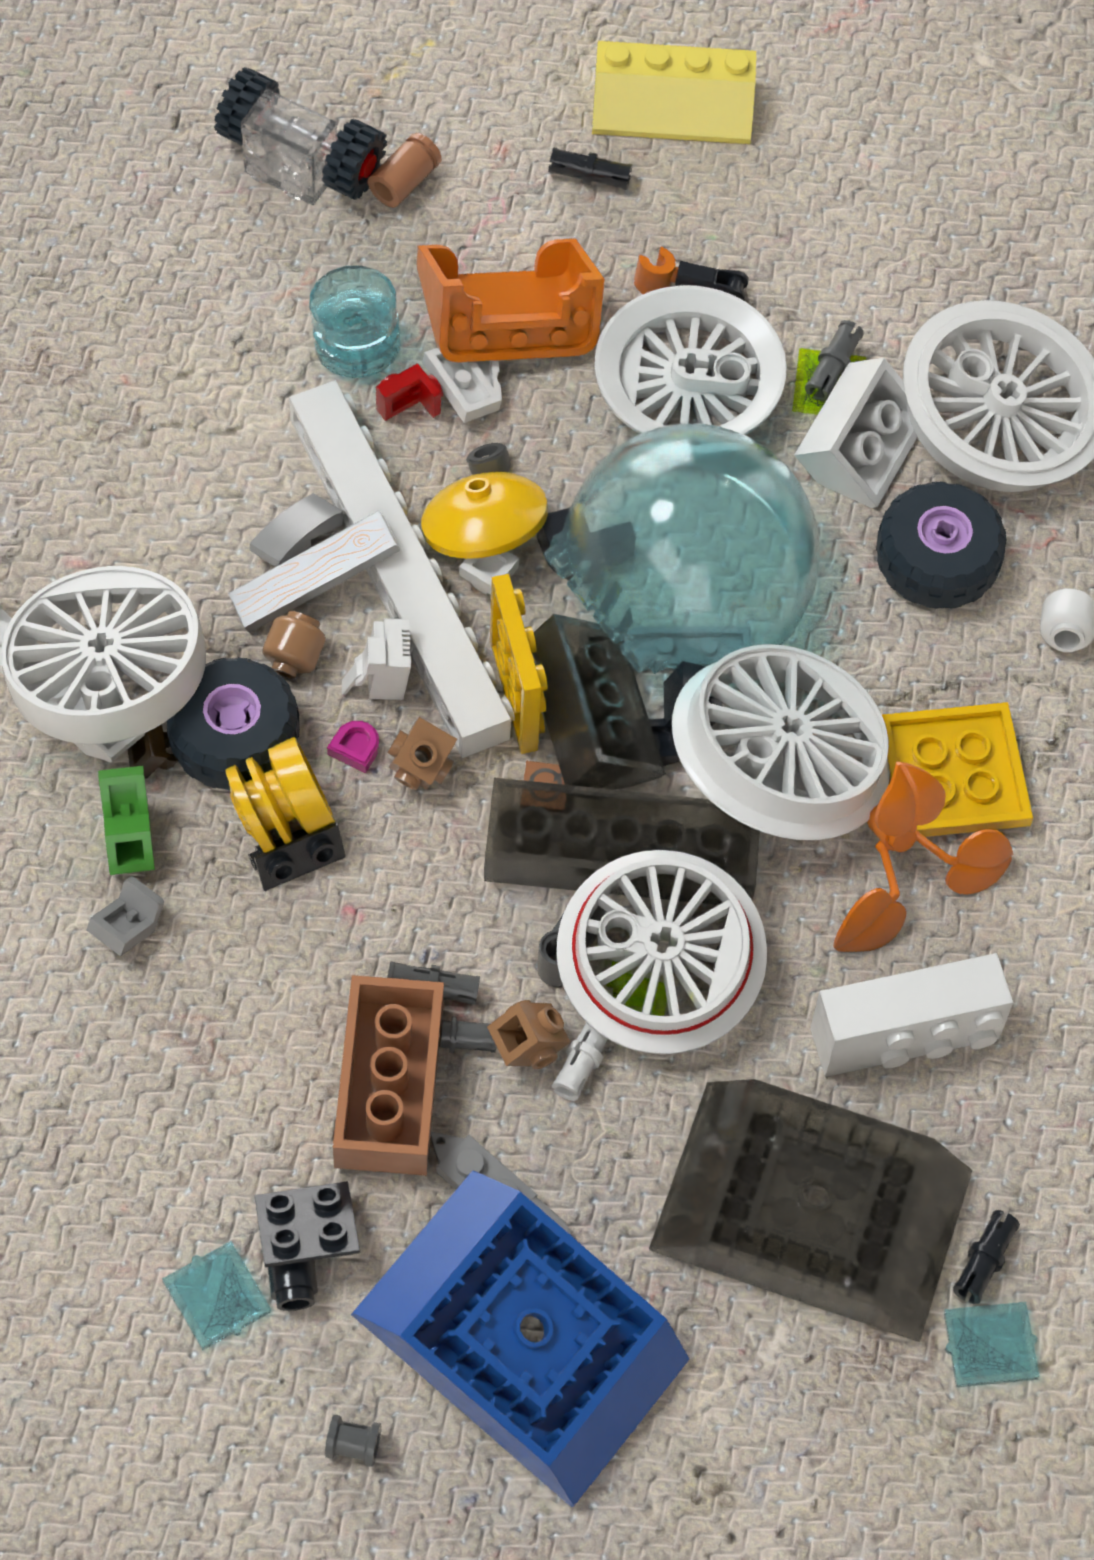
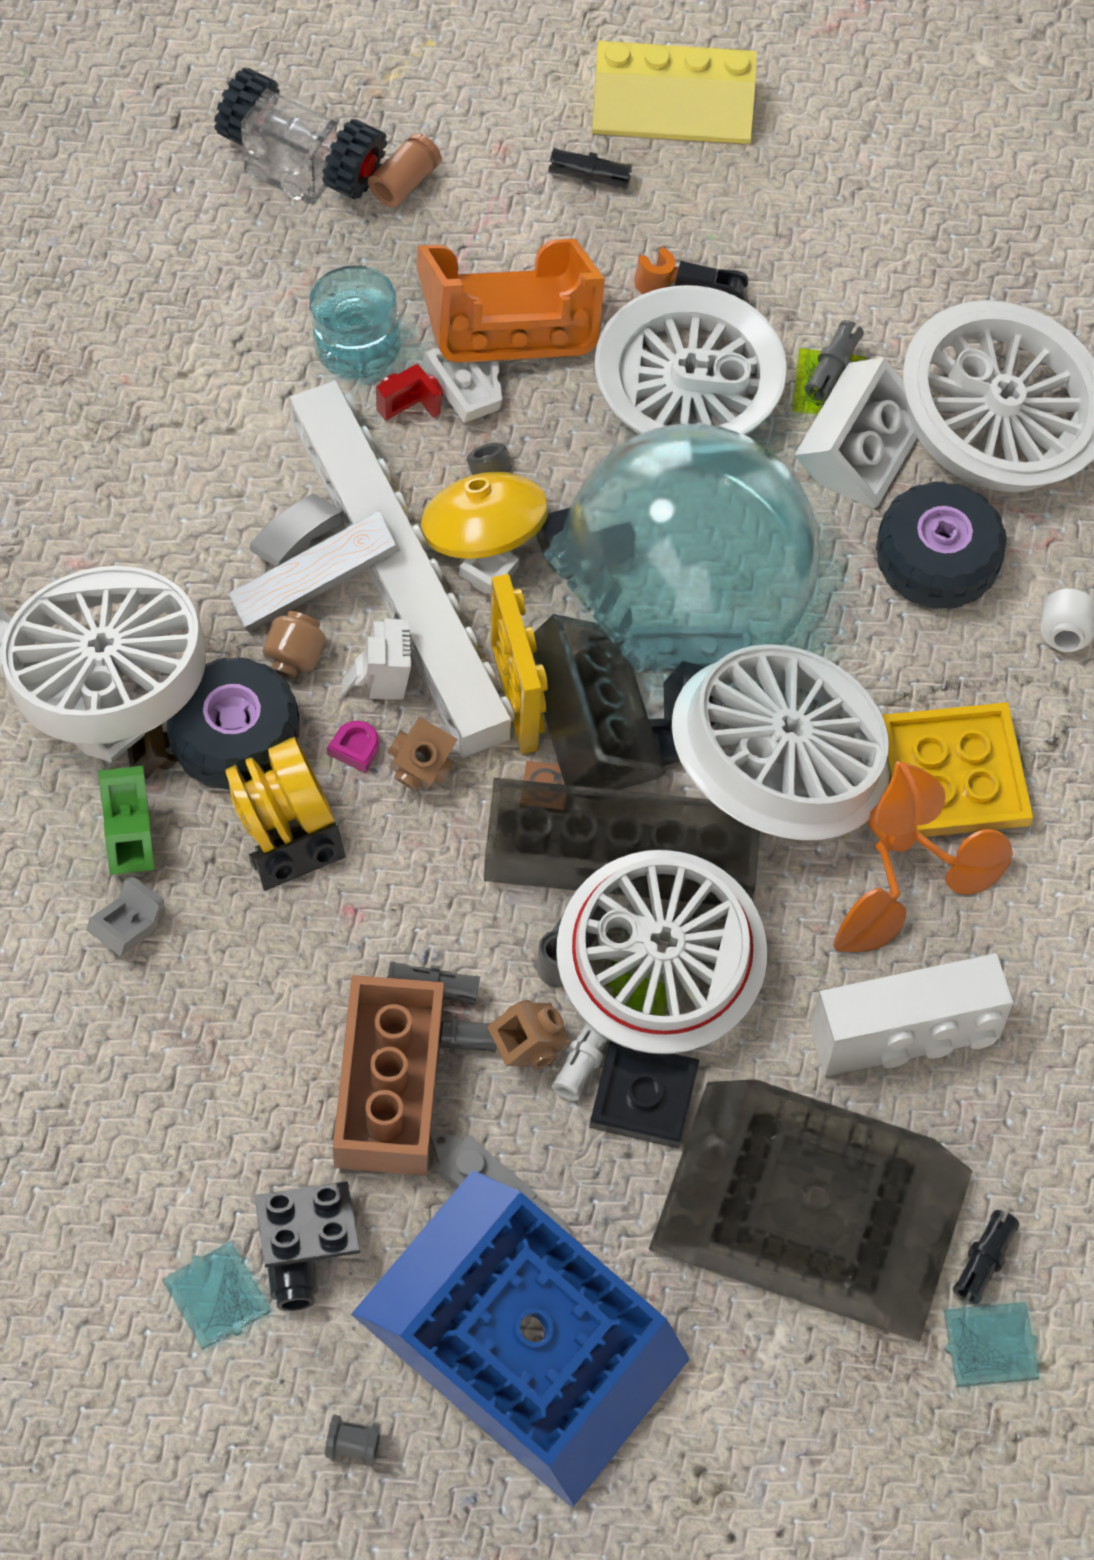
none -> black tile [589,1041,700,1149]

